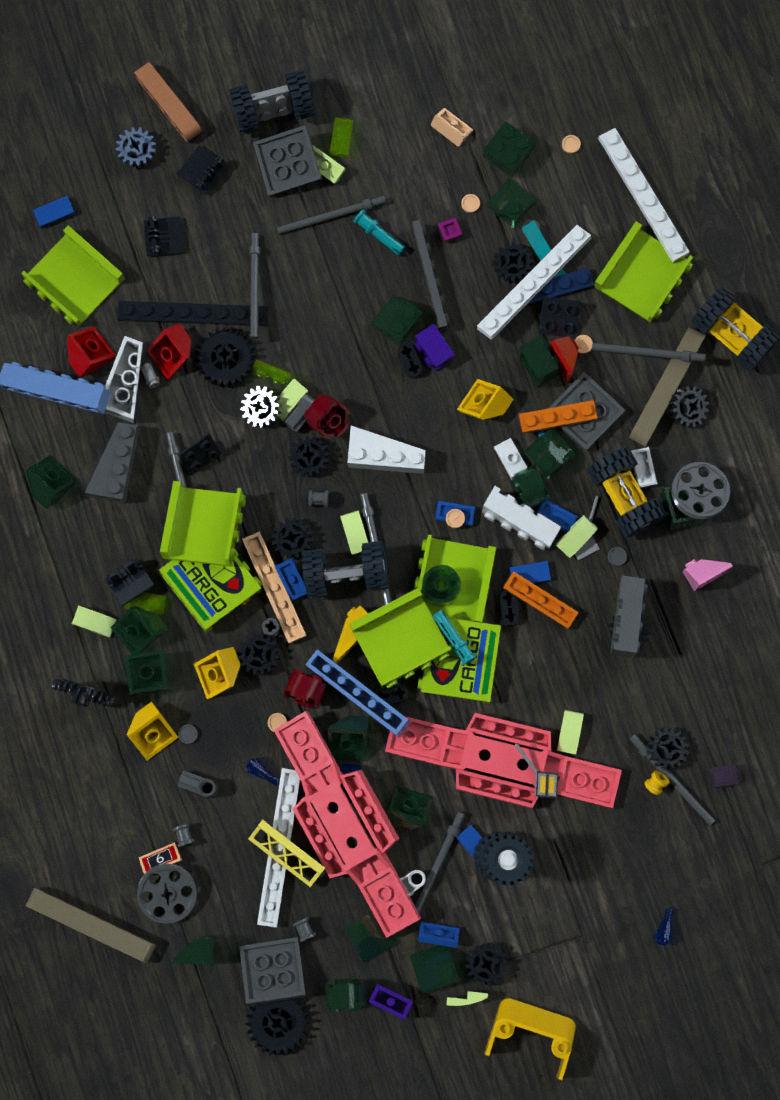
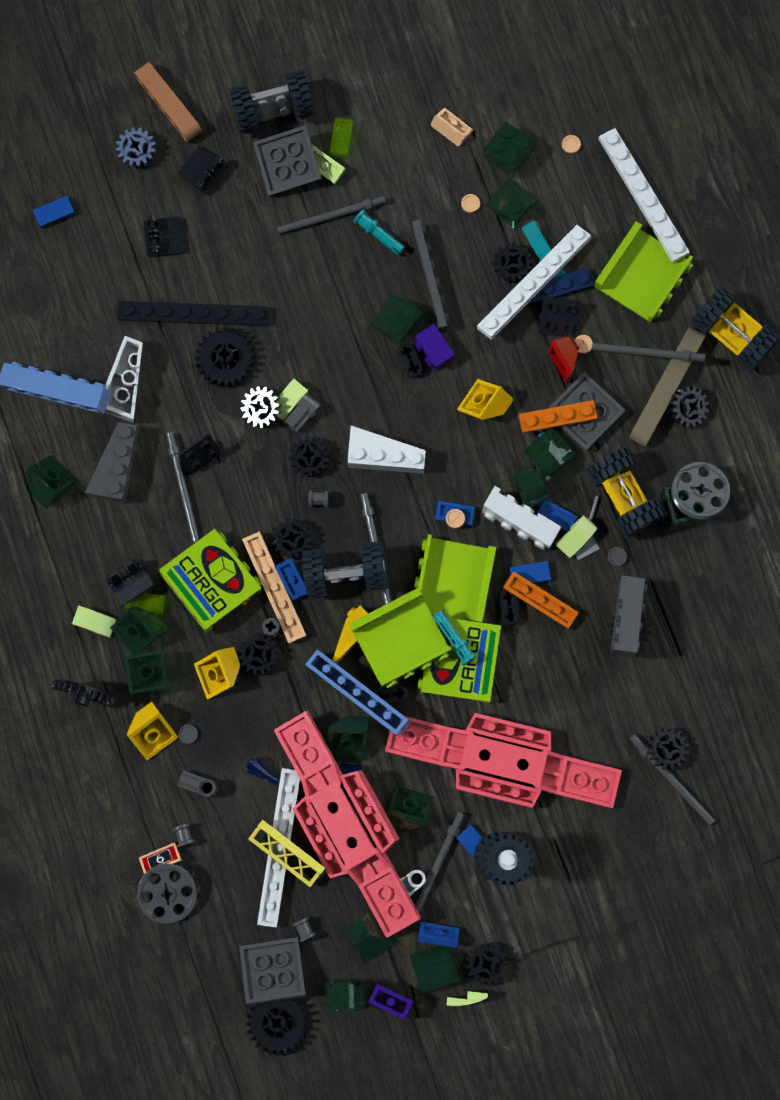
lime panel [21,225,125,327] -> none
dark tan beam [25,888,156,963] -> none
red slope [67,326,116,378] -> none
light grey pin [140,363,160,388] -> none
red slope [146,324,191,380] -> none
lime panel [160,481,246,567] -> none
clear green slope [172,936,217,965] -> none
dark grey bar [249,233,261,339] -> none
clear neon green plate [253,359,292,385] -> none
light nougat piece [268,713,287,732] -> none
dark red brick [283,669,327,709] -> none
dark red brick [305,394,350,439] -> none
yellowish green slope [340,511,368,554] -> none
clear green brick [422,565,461,607] -> none
magenta plate [438,217,462,243] -> none
yellow windscreen [484,998,576,1080] -> none
white plate [494,438,529,481] -> none
piece [515,744,559,798] -> none
clear green brick [518,336,560,388] -> none
yellowish green slope [557,710,584,754] -> none
white plate [631,447,657,488] -> none
yellow wheel [644,770,669,795] -> none
clear blue cone [653,908,674,946] -> none
bright pink slope [683,559,733,591] -> none
clear purple brick [709,764,741,789] -> none

